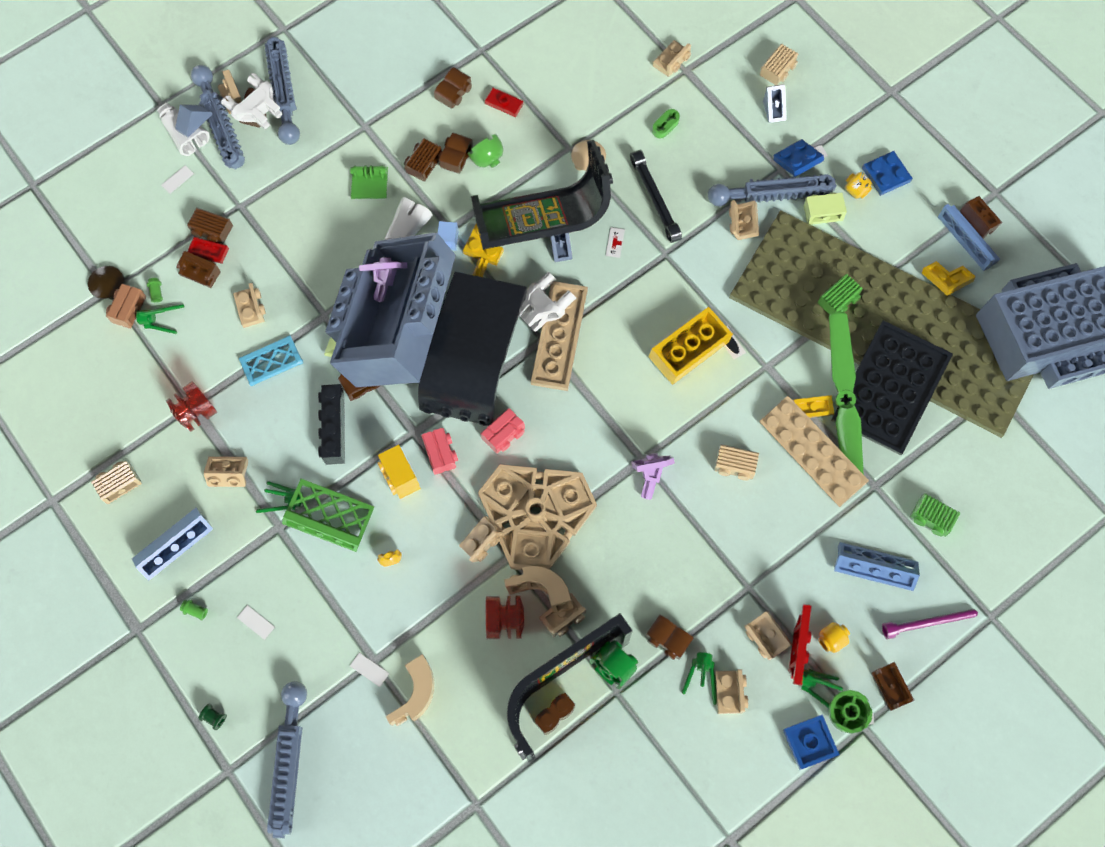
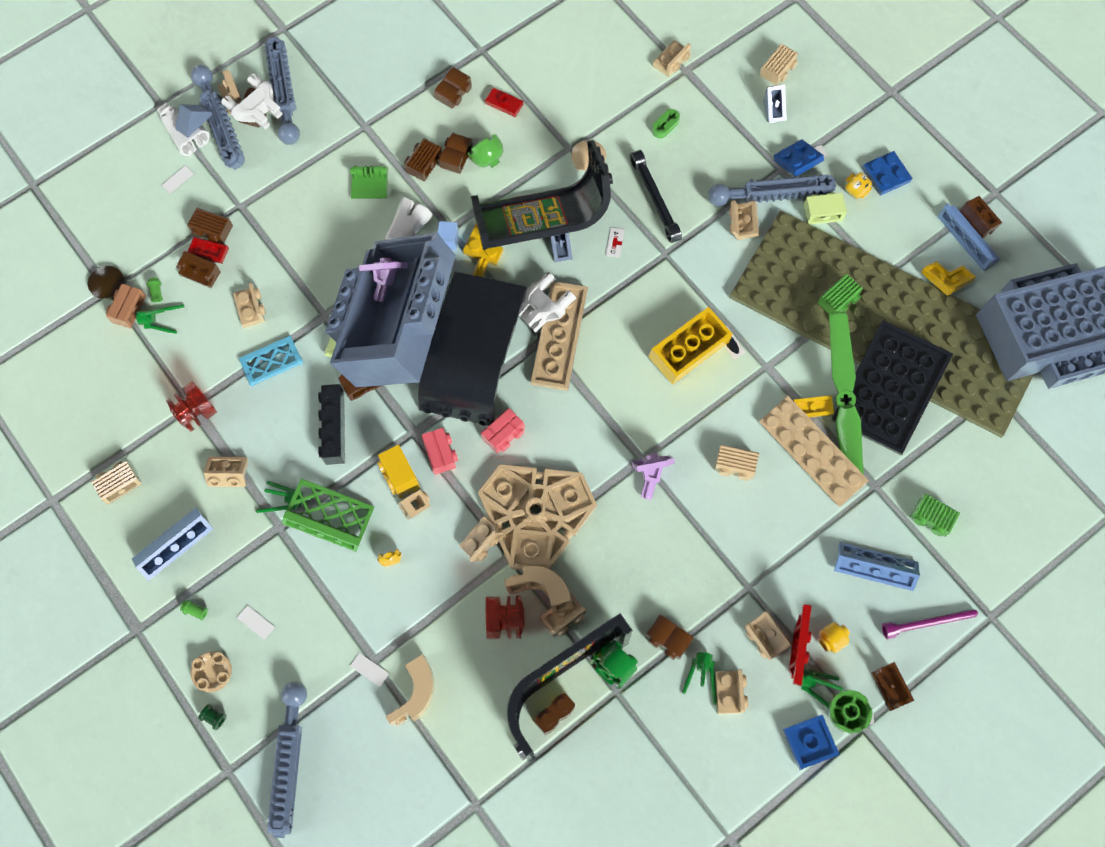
none -> tan dish [191,651,232,693]
none -> tan brick [397,489,431,520]

